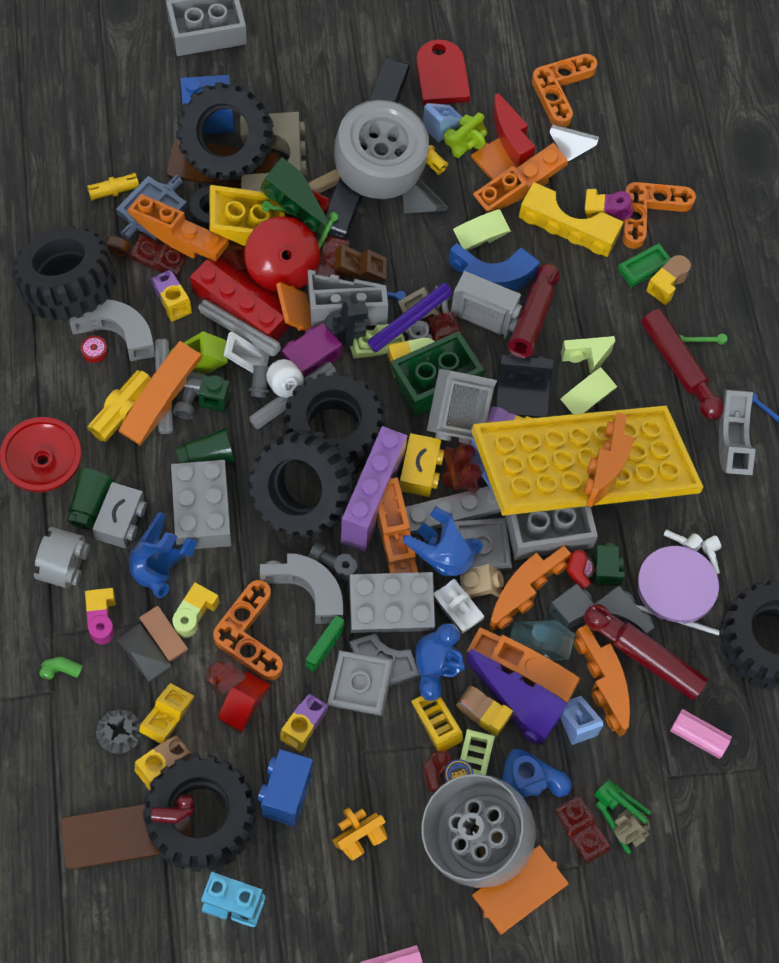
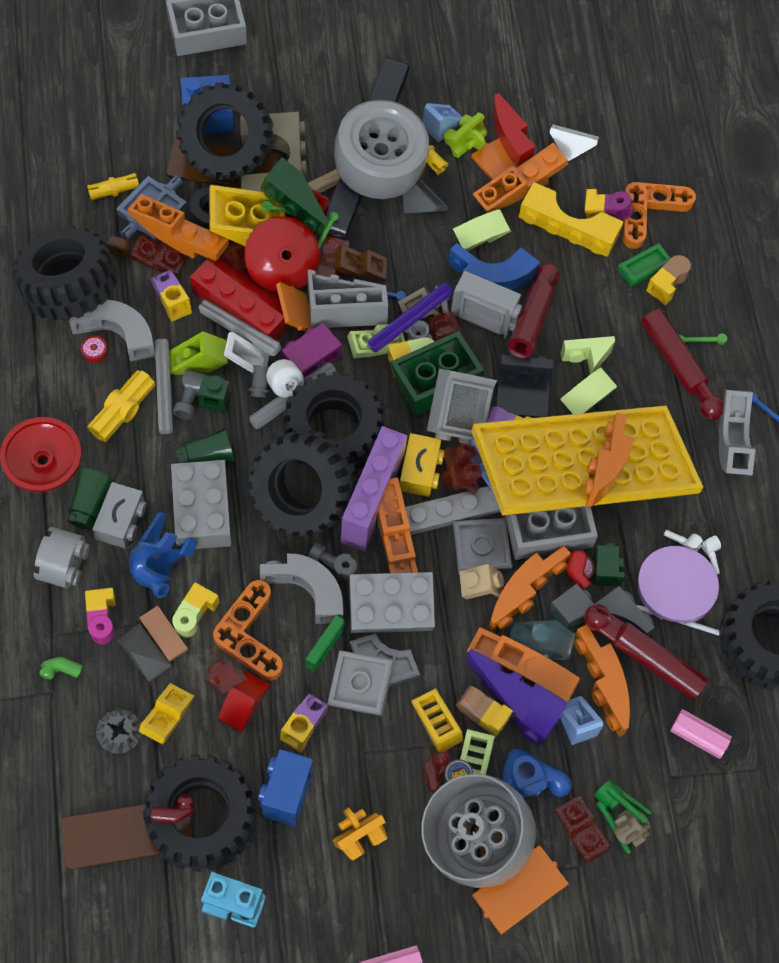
orange slope [119,341,202,446] -> none
leg [135,736,191,791] -> none
black hips [325,296,368,347] -> none
blue piece [403,506,483,577] -> none
blue head [415,623,465,701] -> none
red tile [416,40,470,105] -> none
white hips [433,579,484,634] -> none
orange beam [532,54,597,128] -> none

